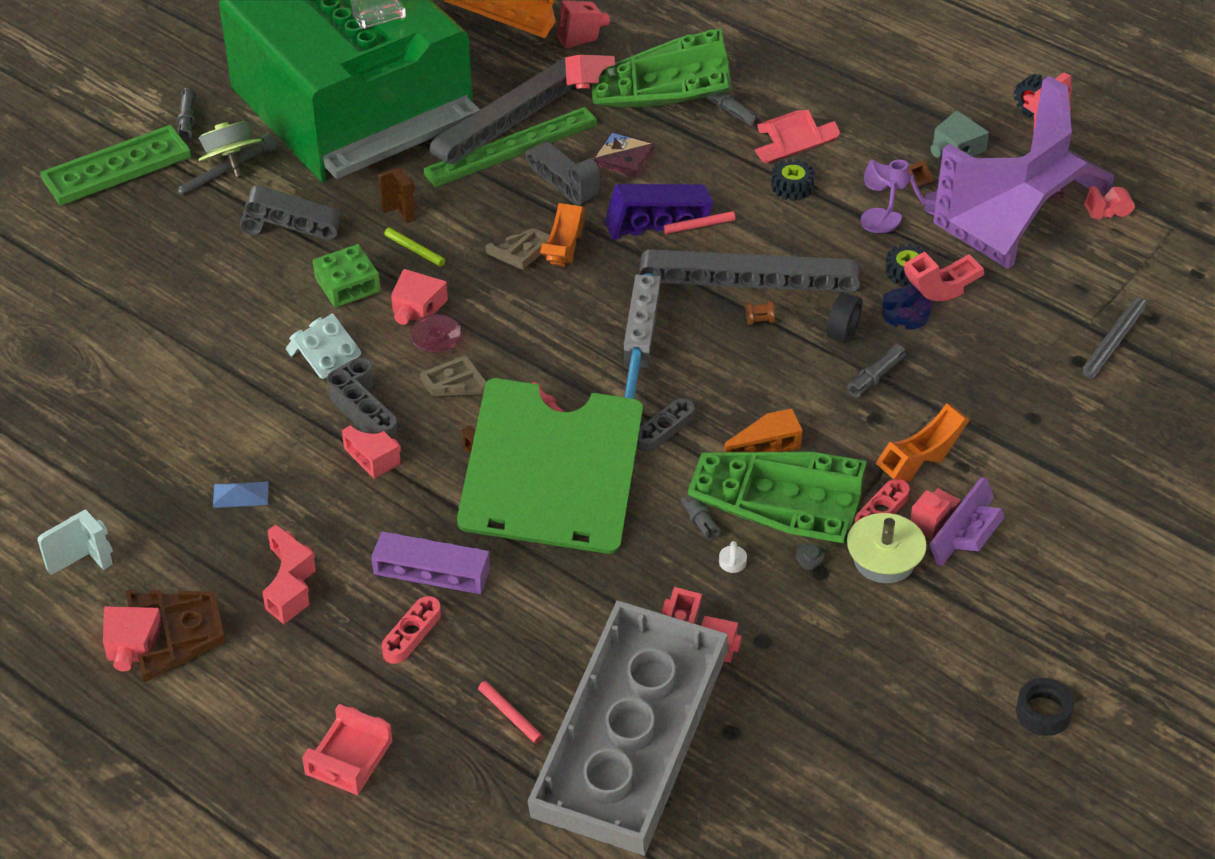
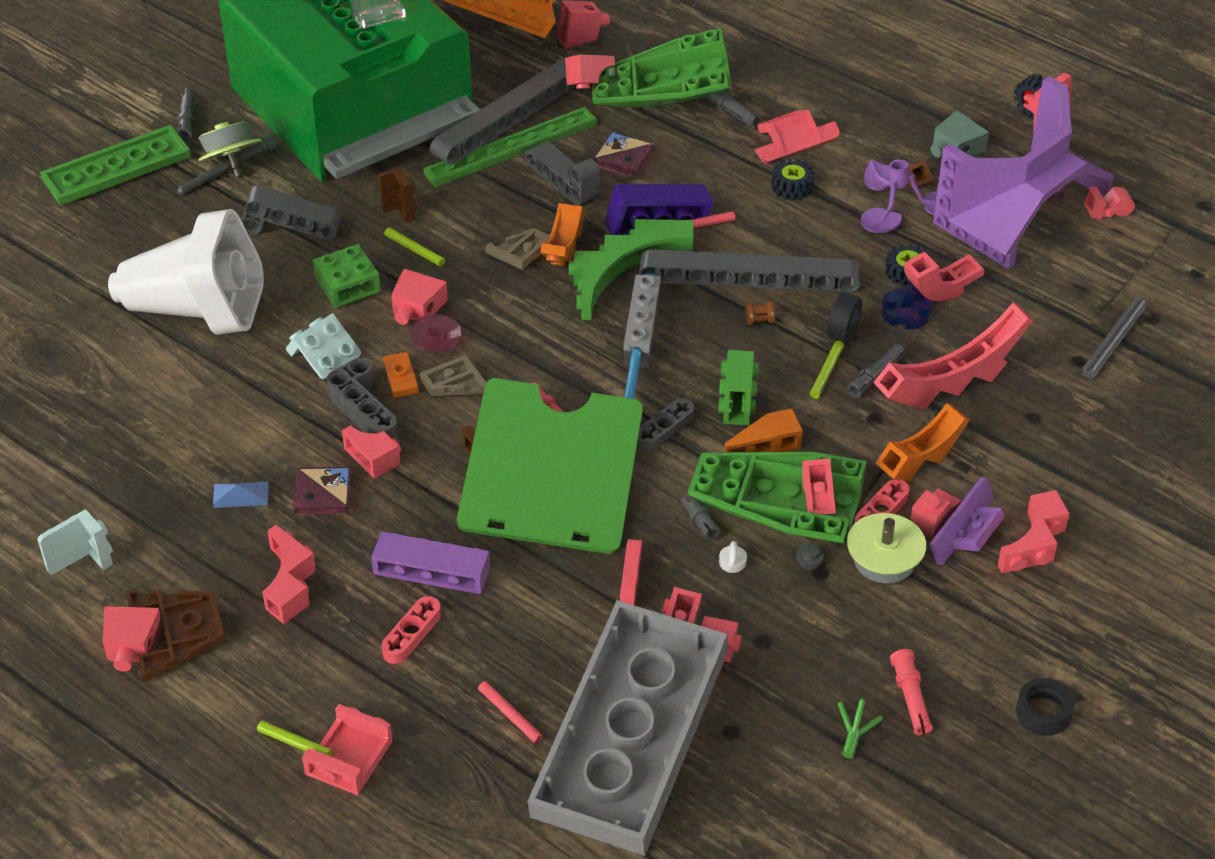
none -> white cone [108,209,264,335]
none -> lime bar [257,721,334,757]
none -> tile [293,467,352,514]
none -> orange plate [382,352,419,398]
none -> bright green arch [569,219,693,320]
none -> coral beam [620,539,642,606]
none -> bright green brick [718,350,759,426]
none -> coral slope [802,459,836,515]
none -> lime bar [810,341,844,399]
none -> bright green plant [838,699,883,758]
none -> coral arch [874,303,1034,410]
none -> coral pin [890,649,933,735]
none -> coral arch [998,490,1069,573]

